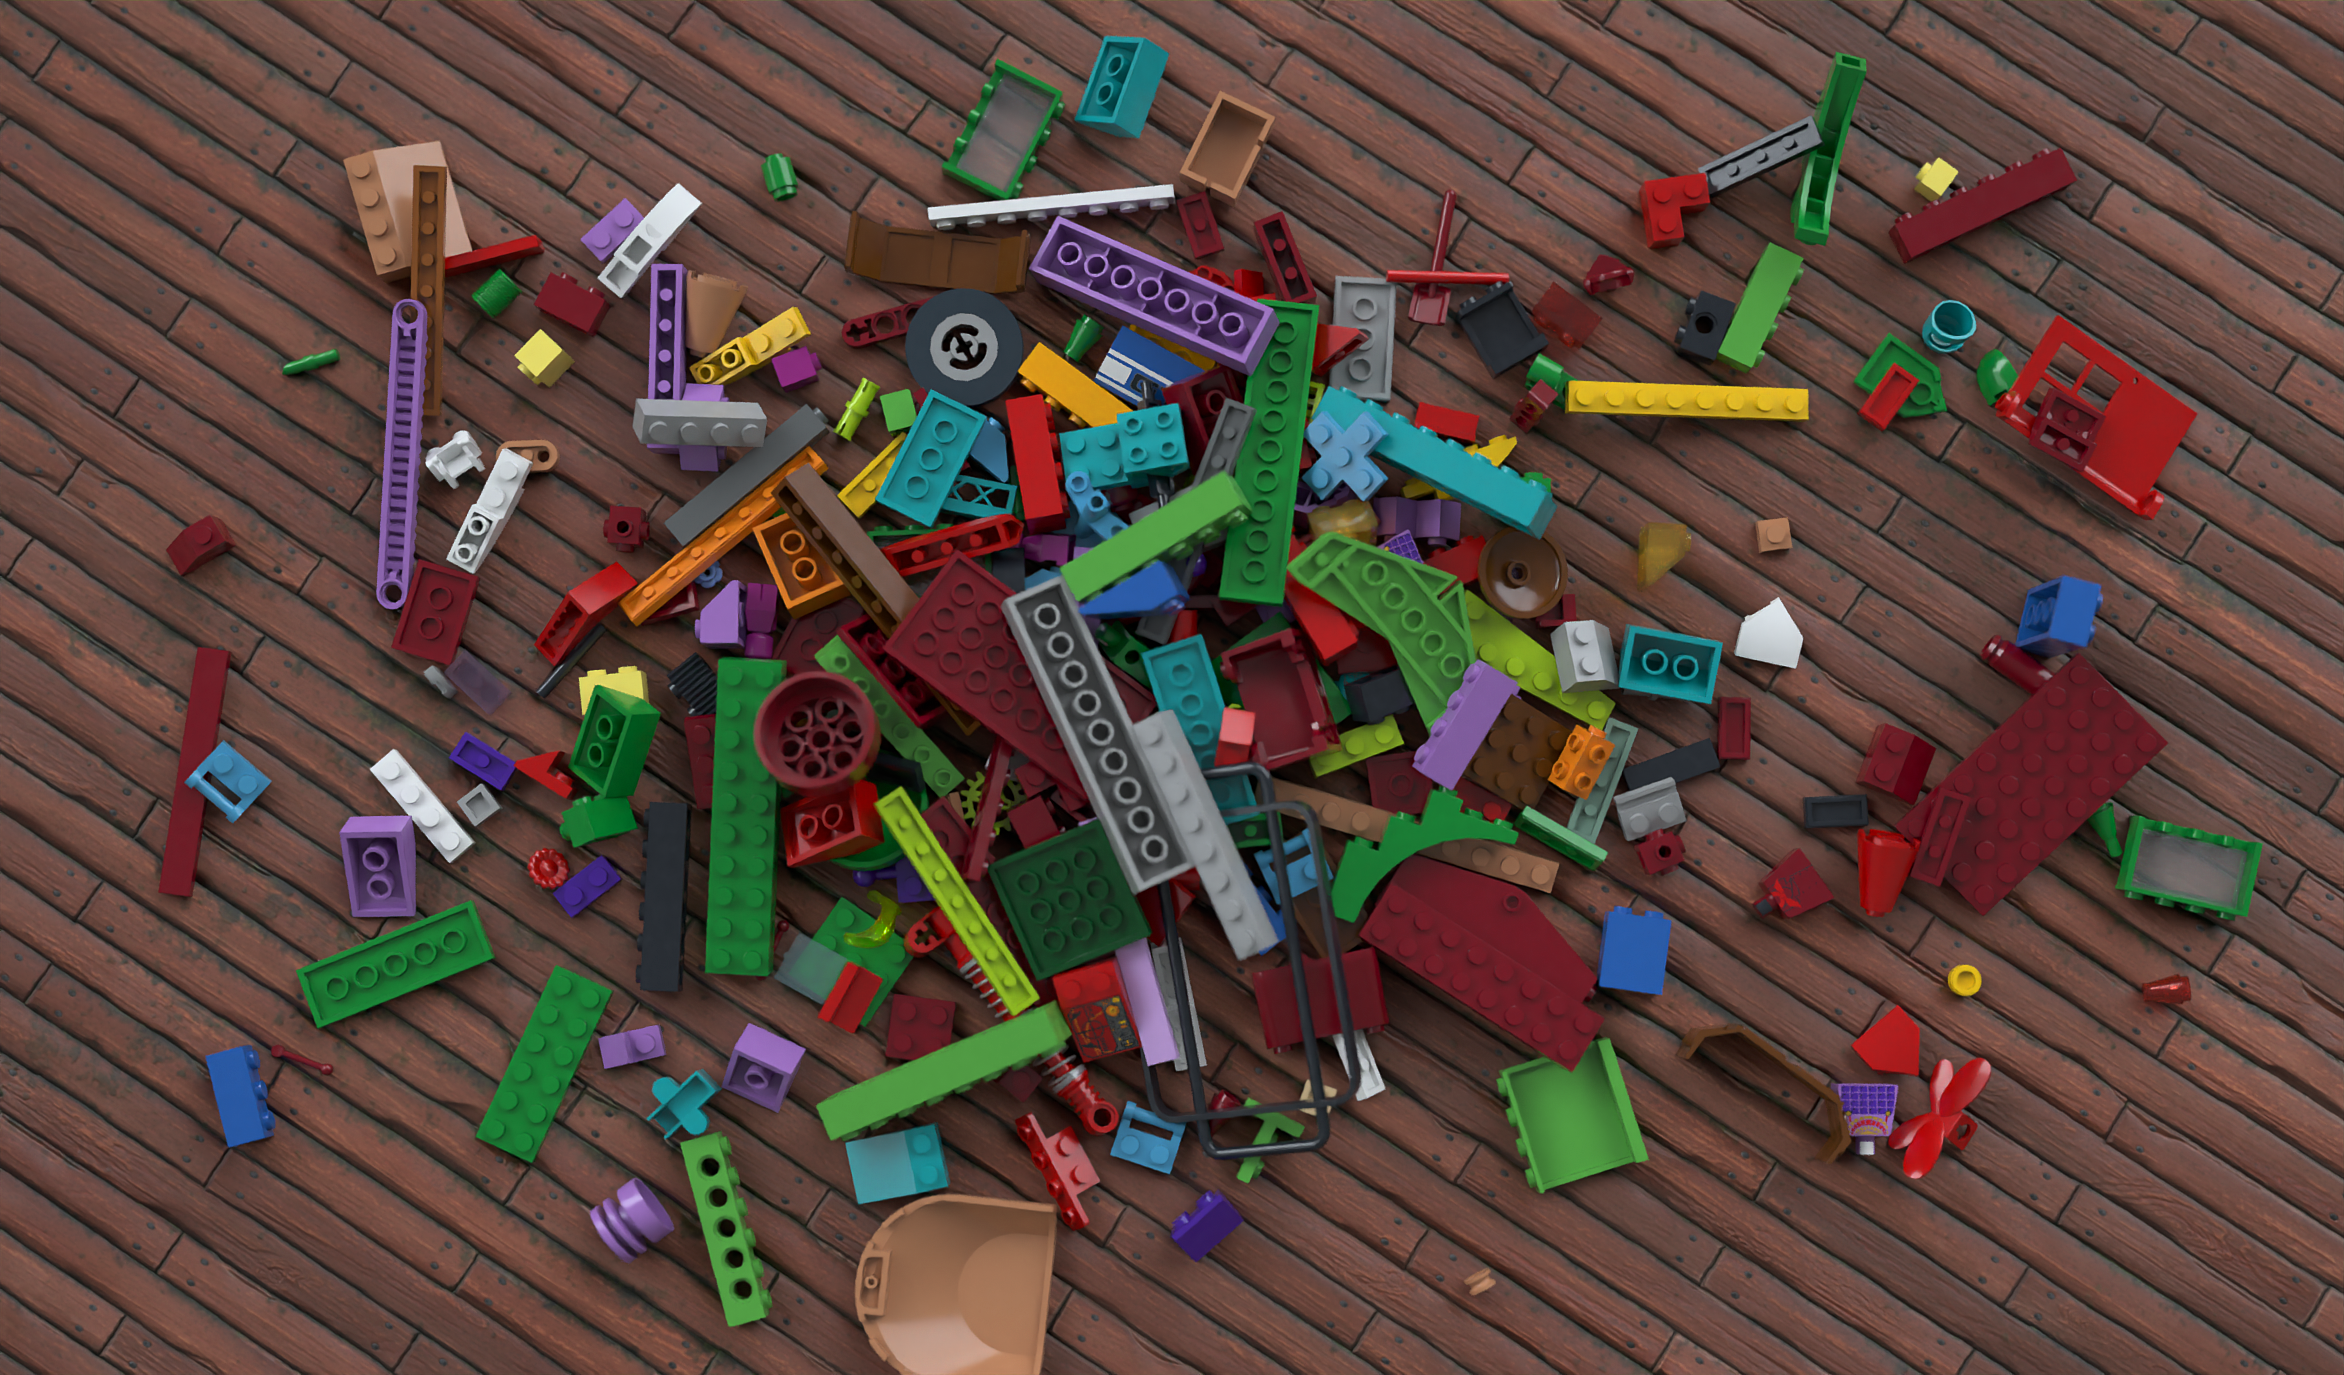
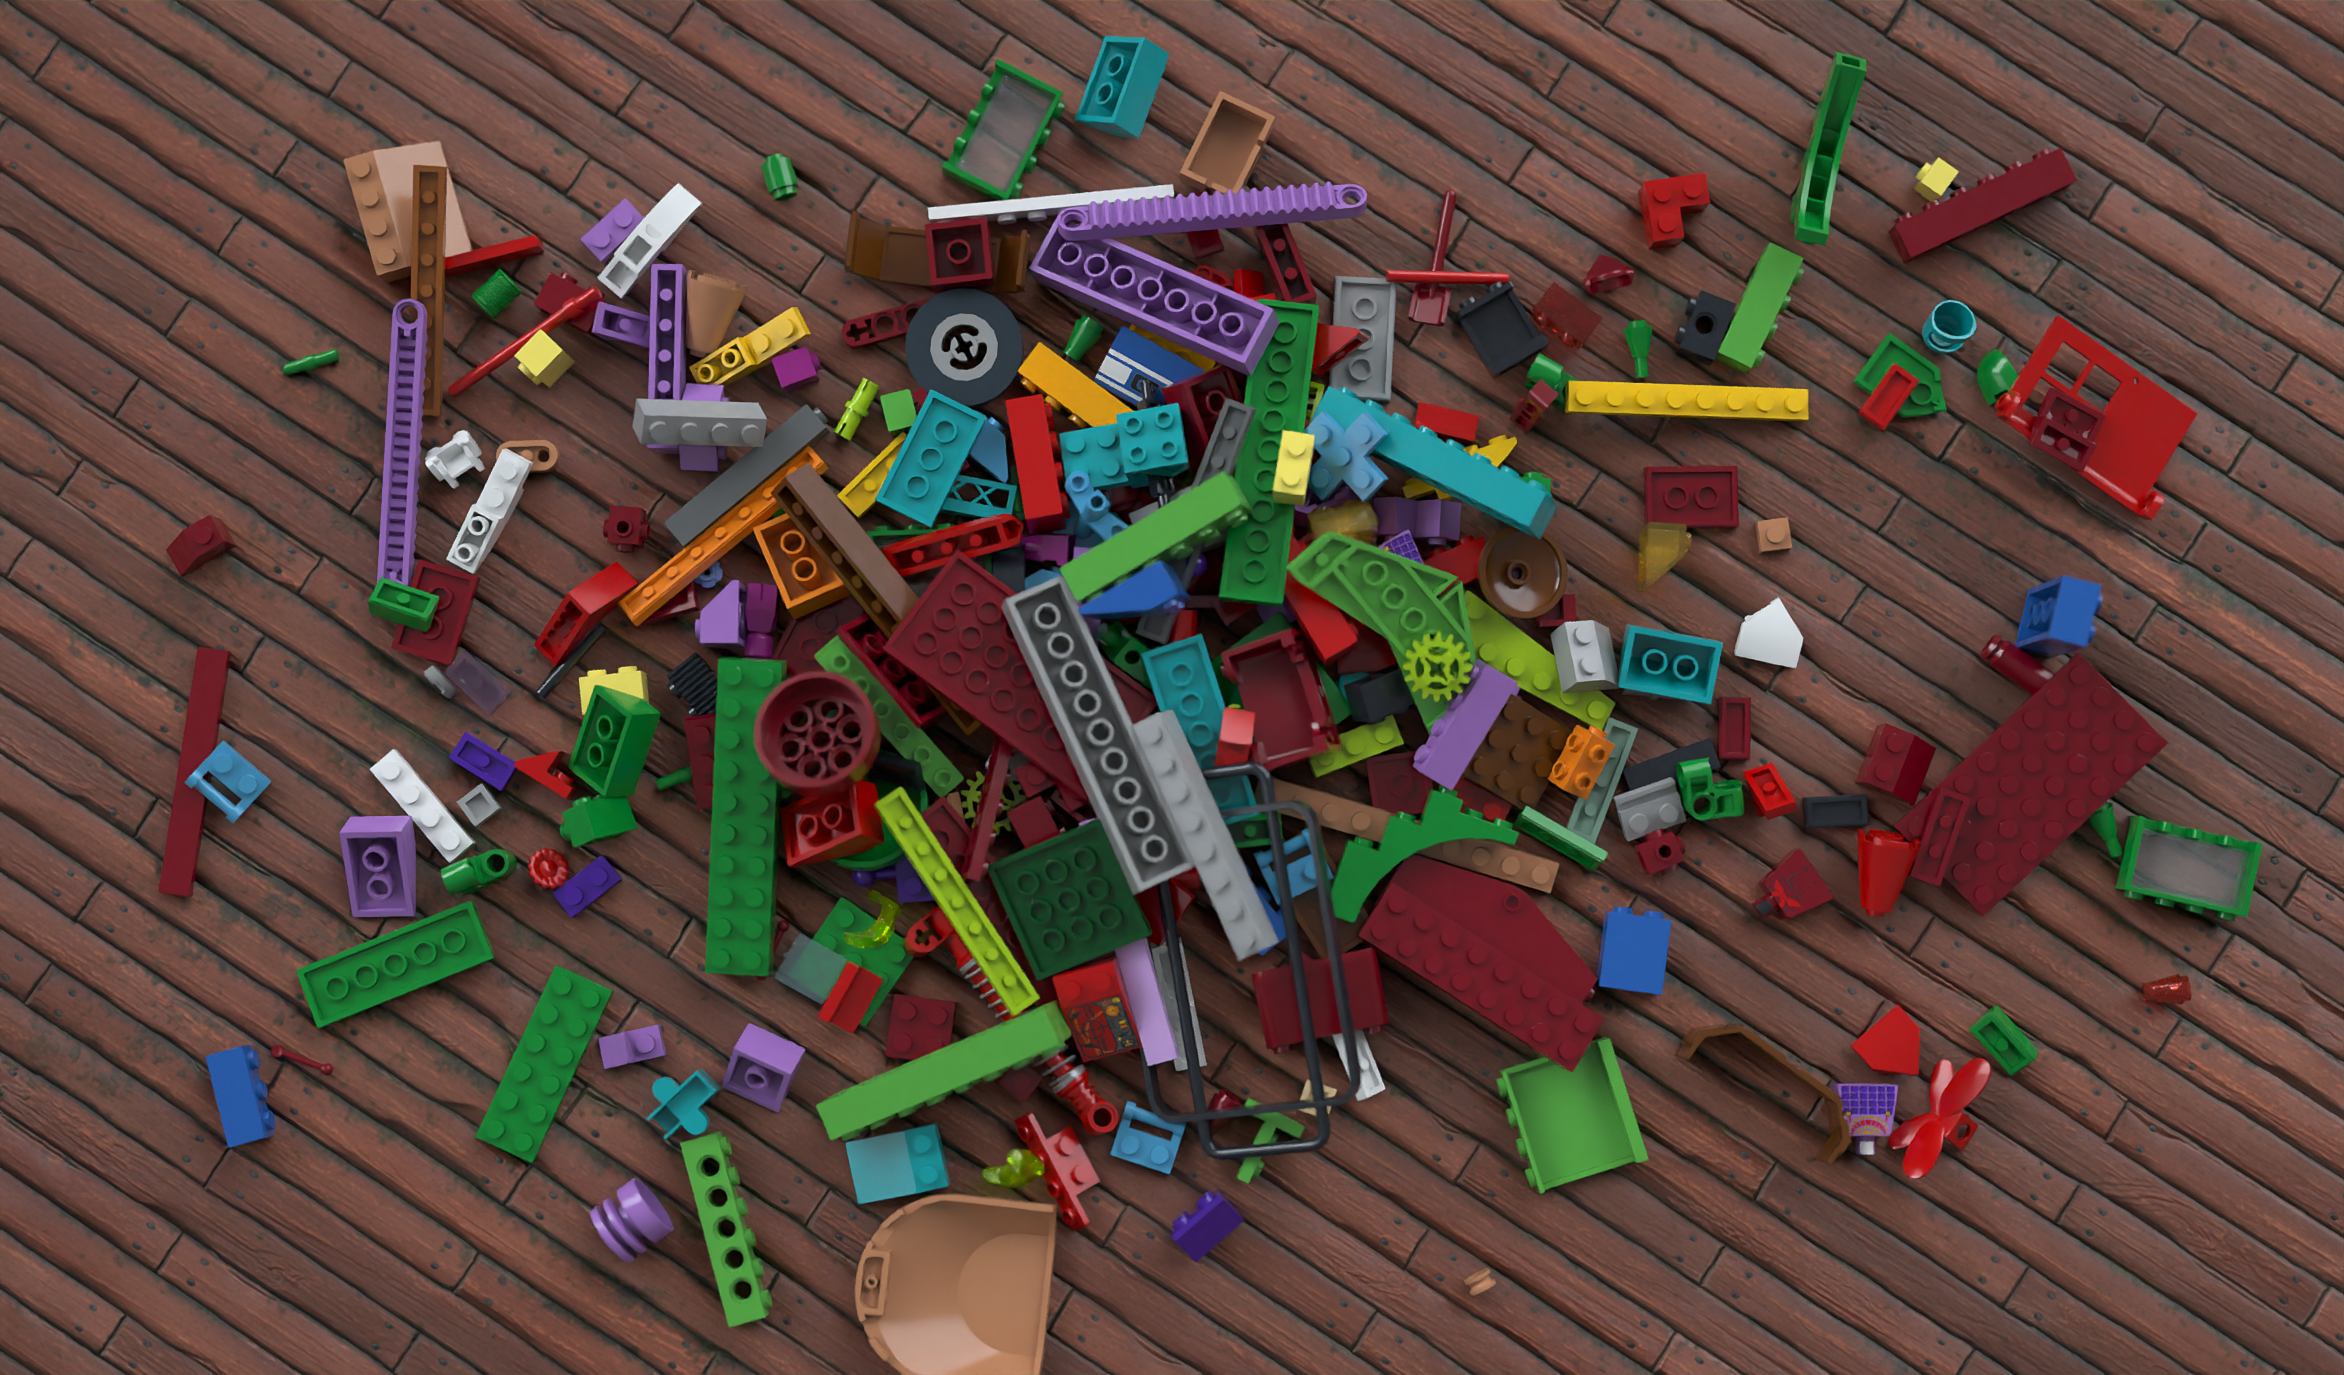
black brick [636,802,692,992] -> none
plate [1698,115,1825,199] -> none
yellow tile [1948,965,1982,996] -> none
none -> green slope [368,577,439,632]
none -> green piece [441,849,517,895]
none -> red bar [448,286,602,397]
none -> medium lavender slope [592,302,650,348]
none -> green piece [656,766,693,791]
none -> dark red brick [925,217,996,293]
none -> clear neon green helmet [982,1149,1044,1188]
none -> medium lavender gear [1057,182,1367,241]
none -> light yellow brick [1273,430,1315,506]
none -> lime gear [1403,631,1473,702]
none -> green cone [1622,320,1653,378]
none -> dark red tile [1643,466,1739,529]
none -> green piece [1676,757,1745,821]
none -> red slope [1743,763,1797,820]
none -> green slope [1969,1005,2038,1077]

